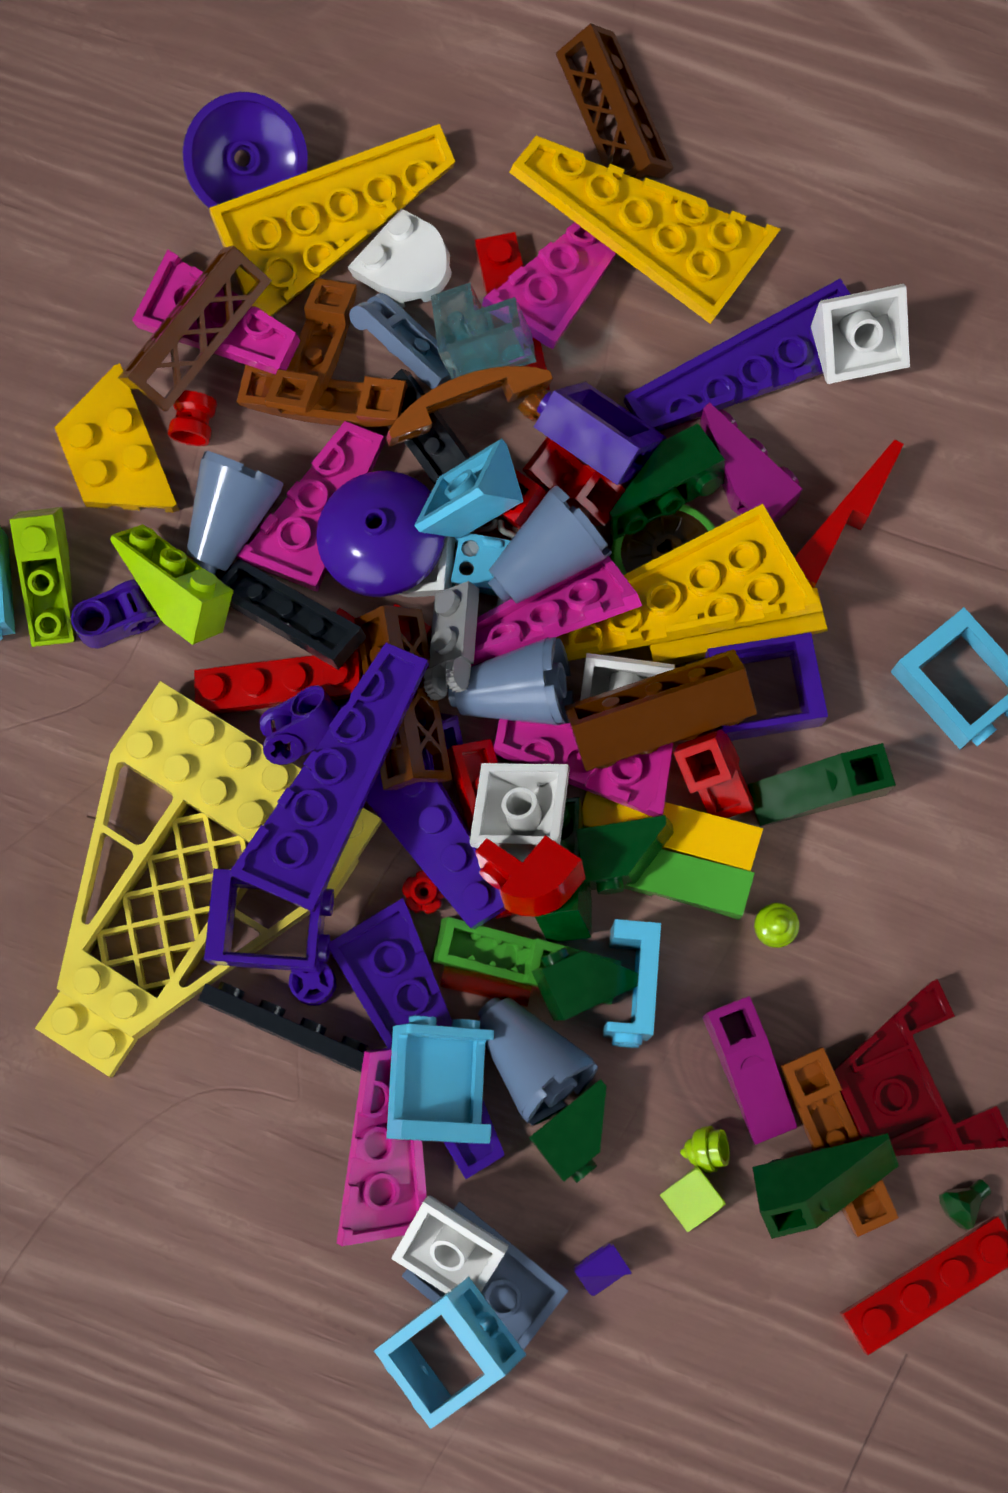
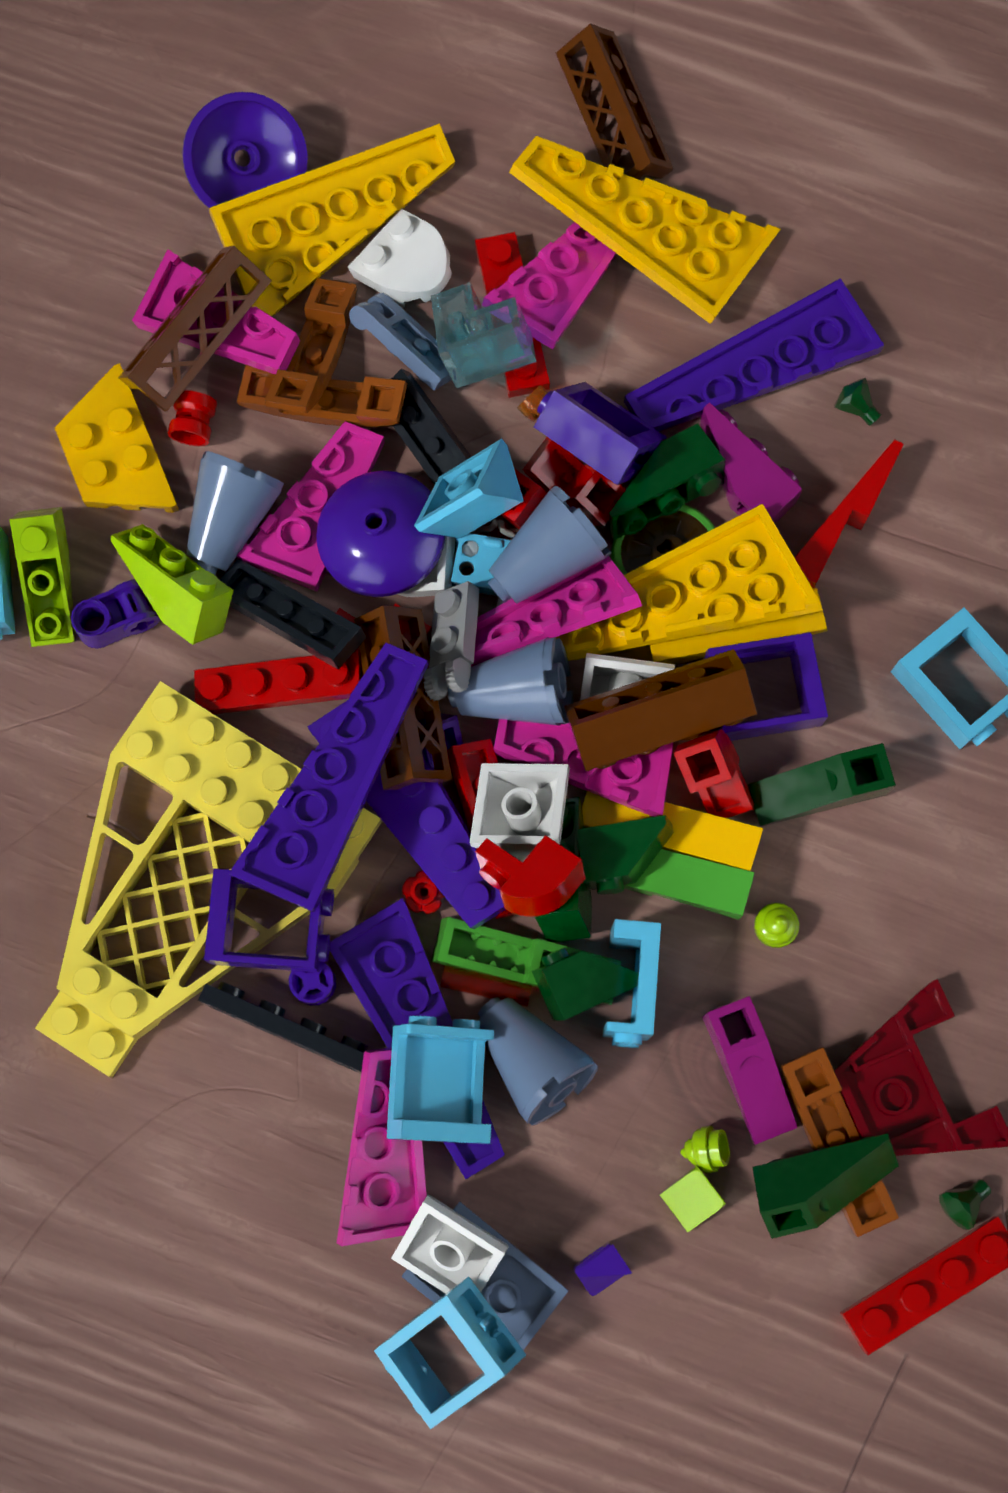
dark purple piece [260,685,340,765] -> none
dark orange slope [386,366,553,447] -> none
dark green slope [529,1079,607,1183] -> none
white slope [811,284,910,384] -> none
none -> dark green rock [834,378,882,426]

